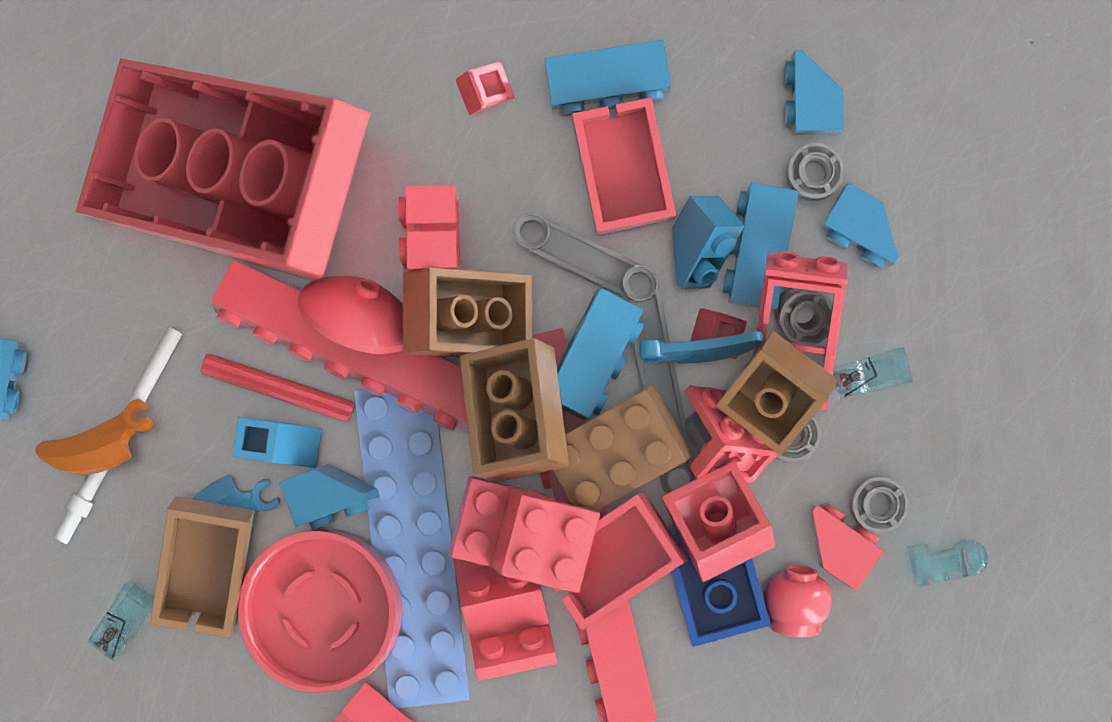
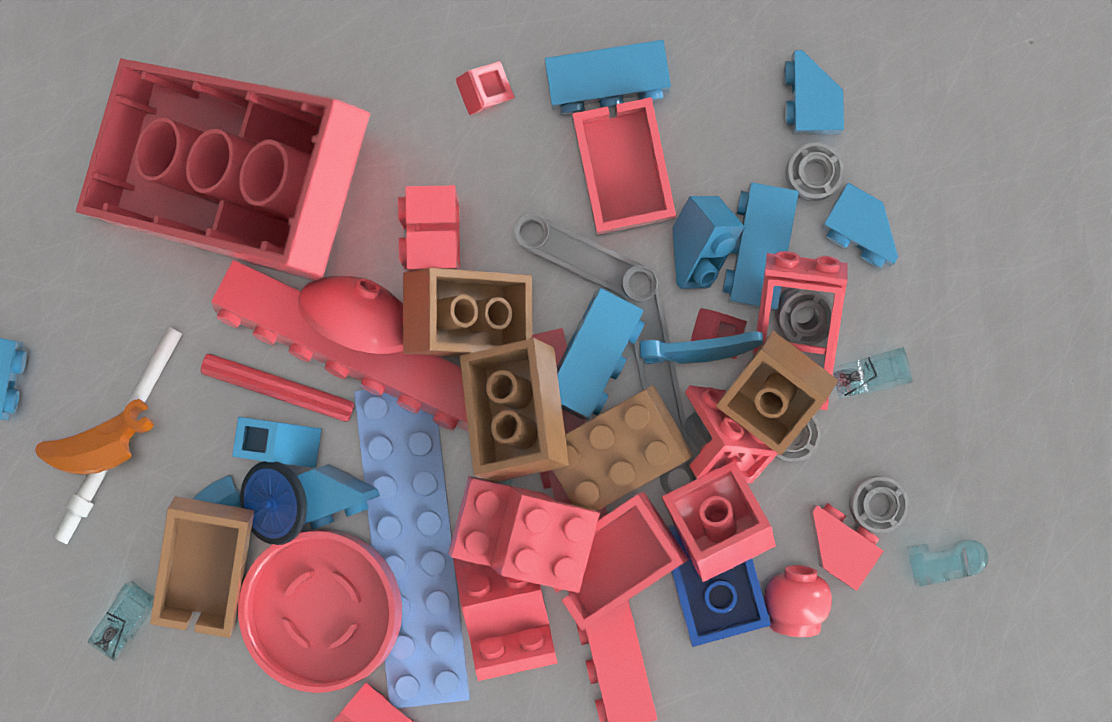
none -> blue wheel [240,461,307,545]

